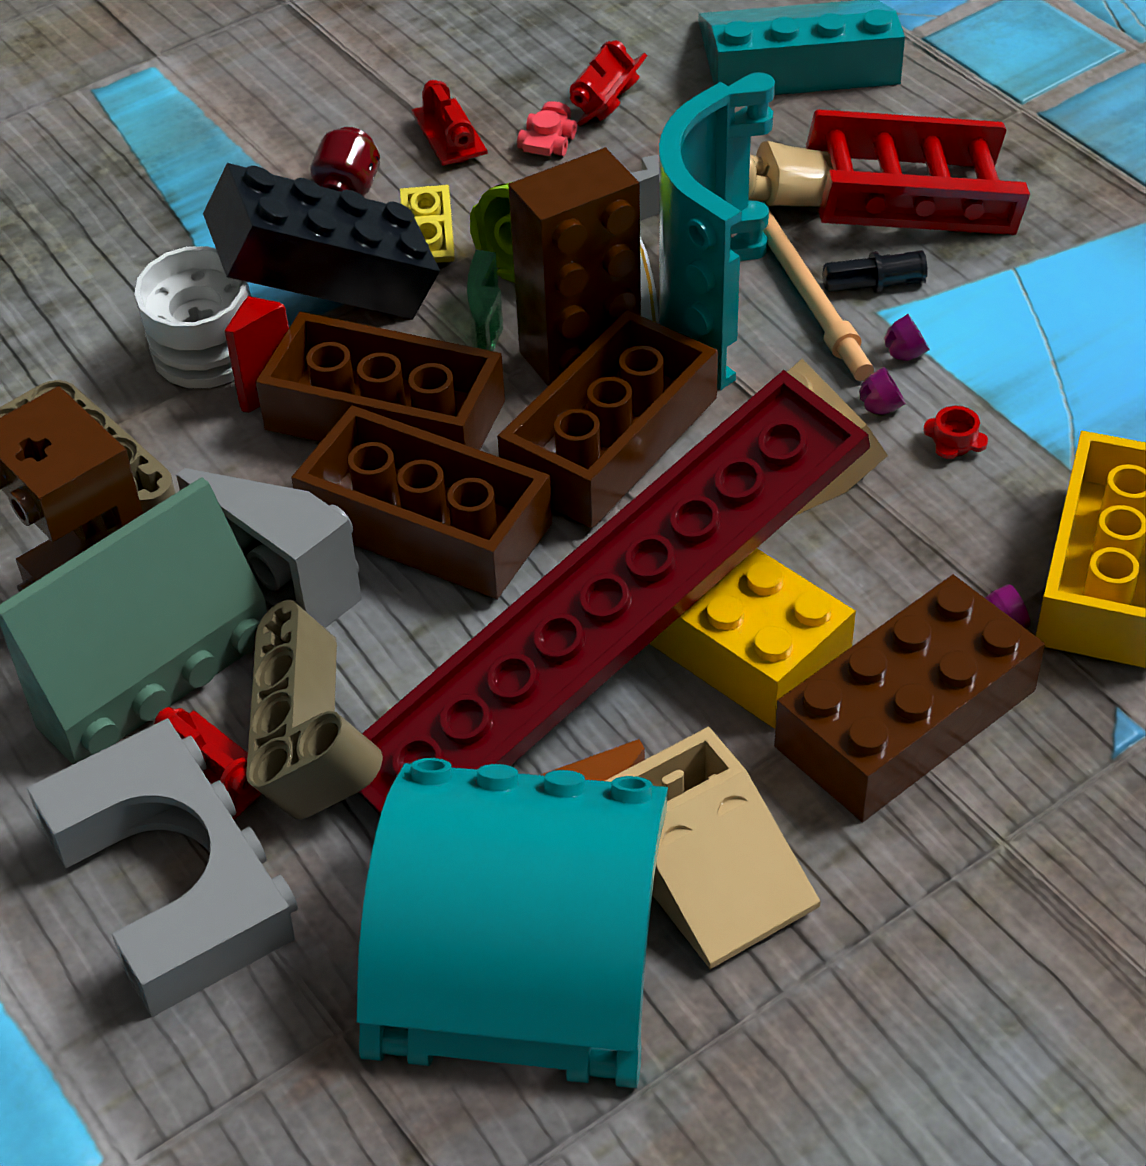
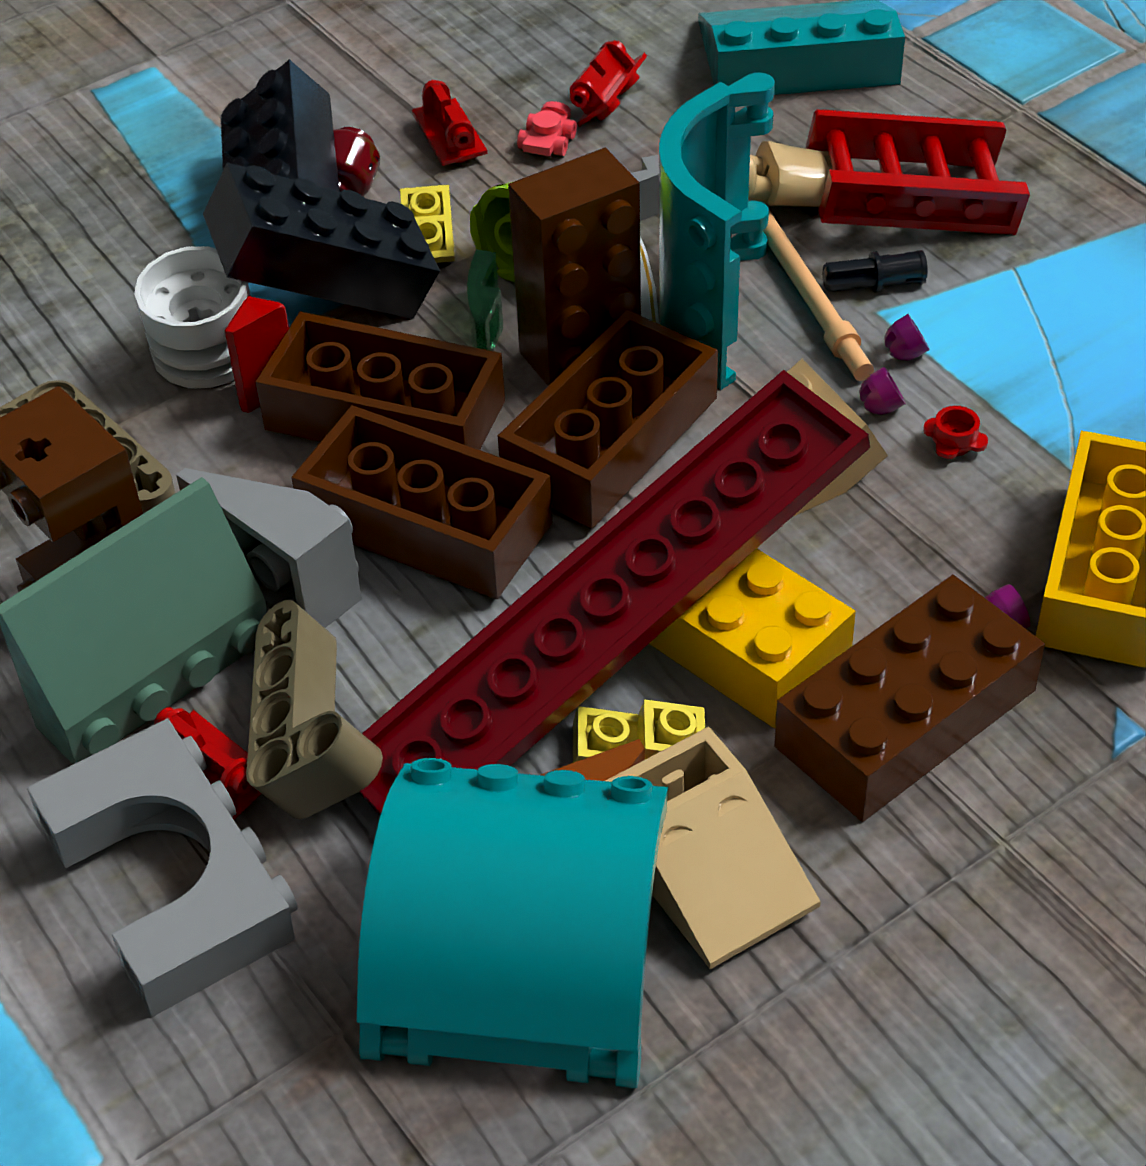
none -> black brick [221,59,339,191]
none -> light yellow slope [573,699,705,763]

